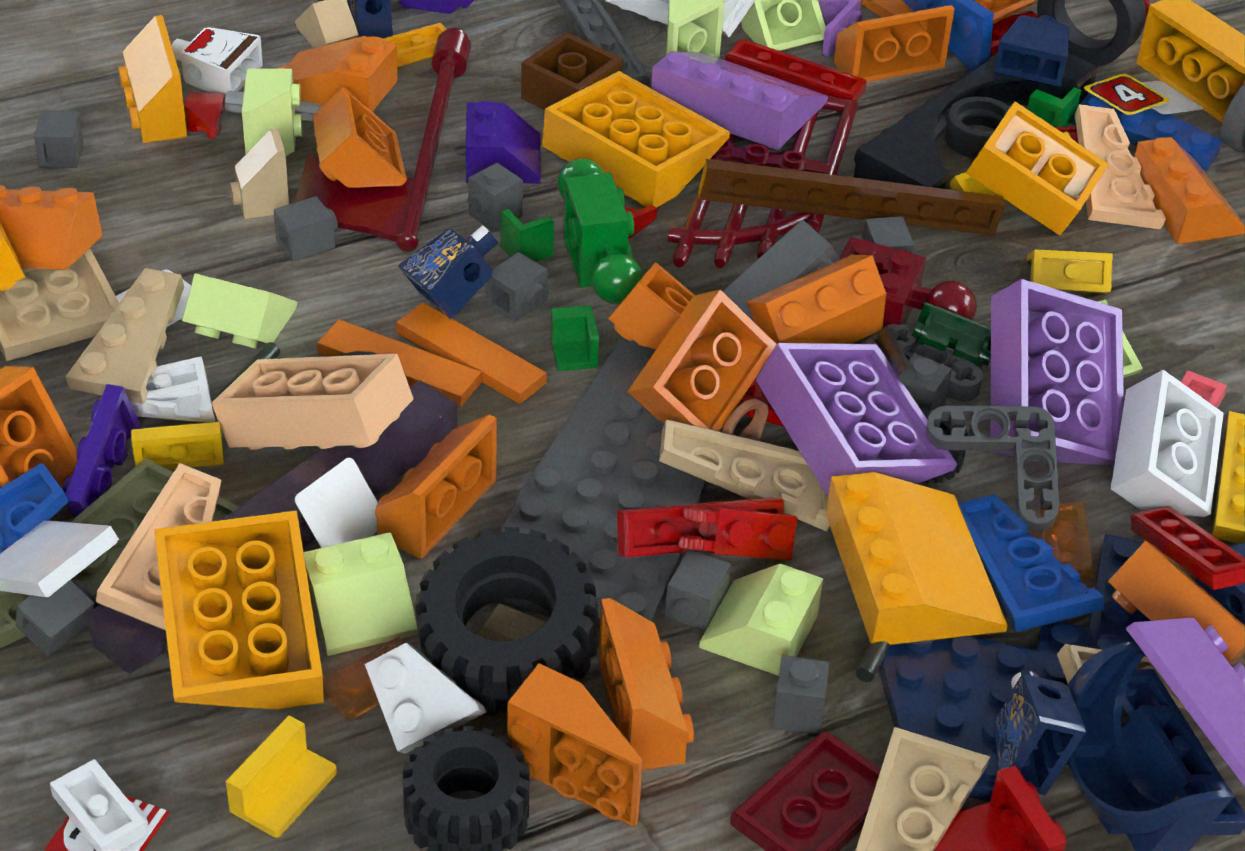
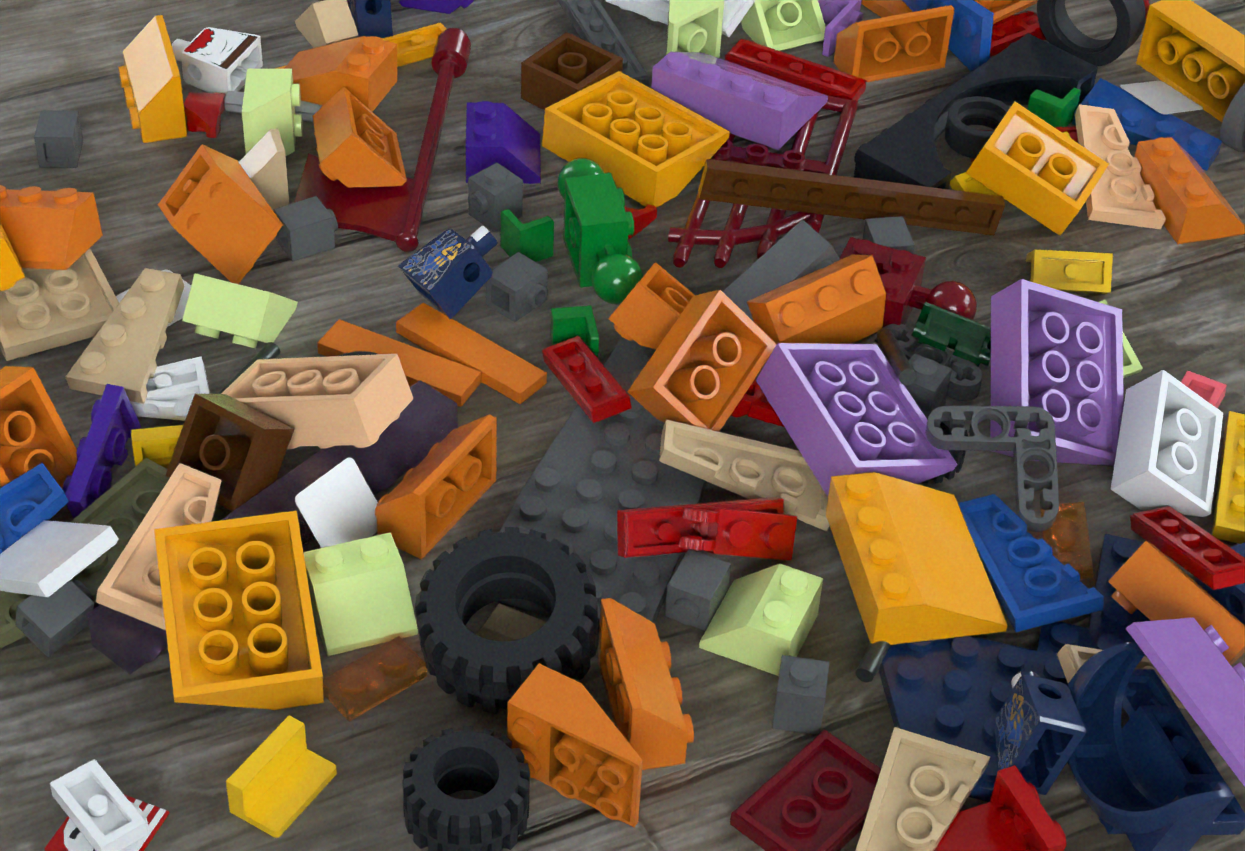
white wing [365,643,486,754] -> none
nougat piece [722,398,769,441] -> none
dark blue torso [994,15,1069,87] -> none
sticker [1084,74,1170,115] -> none
none -> orange slope [158,144,283,284]
none -> reddish brown brick [165,393,294,512]
none -> red tile [542,336,632,423]

